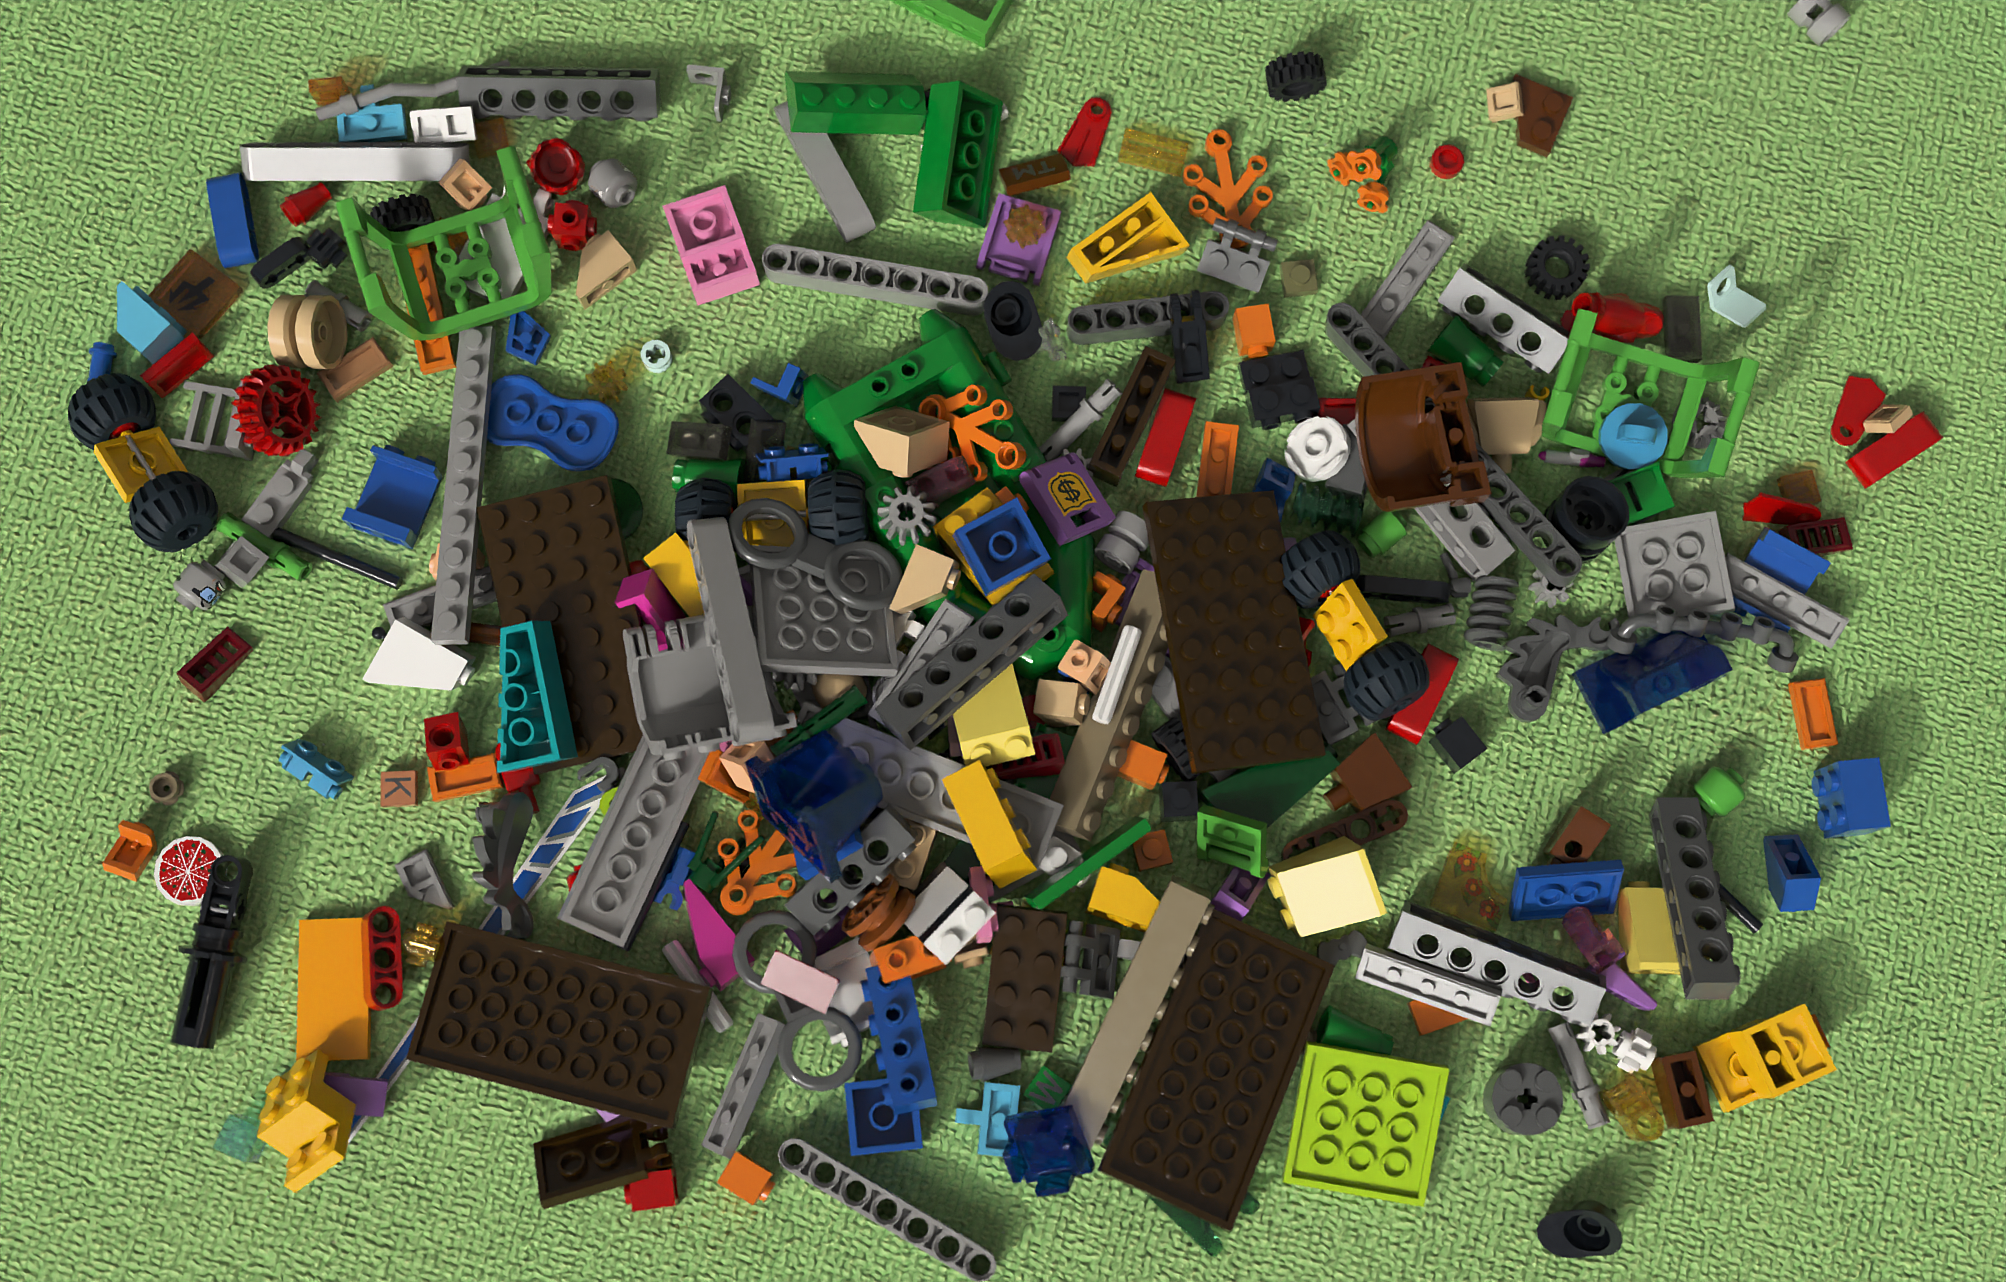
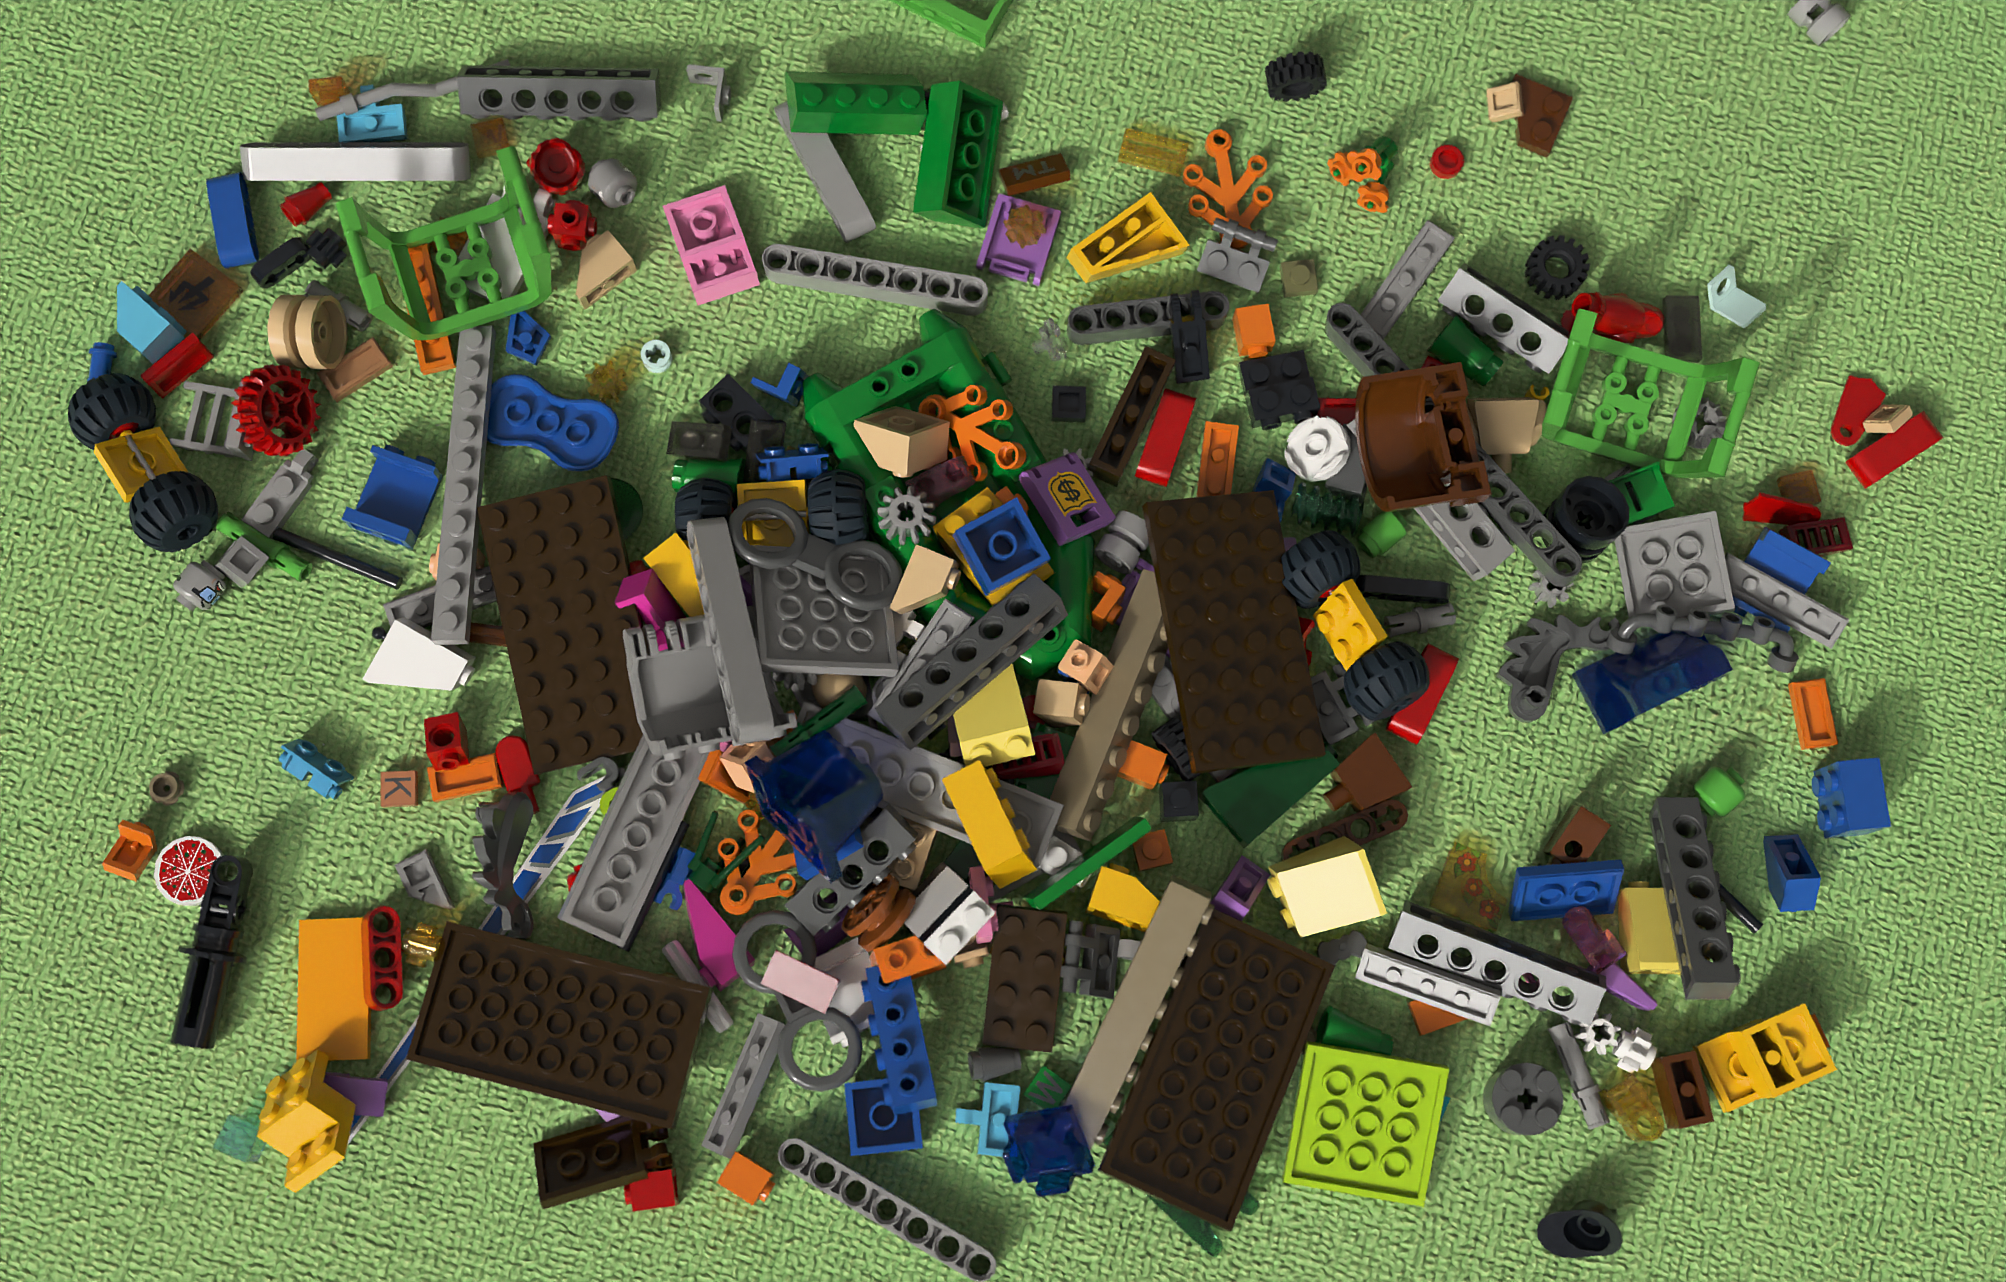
dark red slope [176,626,253,703] -> none
black tyre [370,194,435,232] -> none
white slope [409,106,477,143] -> none
light nougat bracket [438,159,492,211] -> none
teal wedge [497,621,578,773] -> none
black piece [984,281,1043,361] -> none
light grey pin [1039,378,1123,462] -> none
red piece [1057,97,1111,167] -> none
white axle [1092,625,1142,724] -> none
bright green plate [1197,805,1269,878] -> none
black brick [1428,716,1487,774] -> none
dark grey hand [1440,553,1471,598] -> none
dark grey piece [1463,576,1519,652] -> none
light grey piece [1538,449,1605,468] -> none
dark azure tile [1599,403,1668,470] -> none

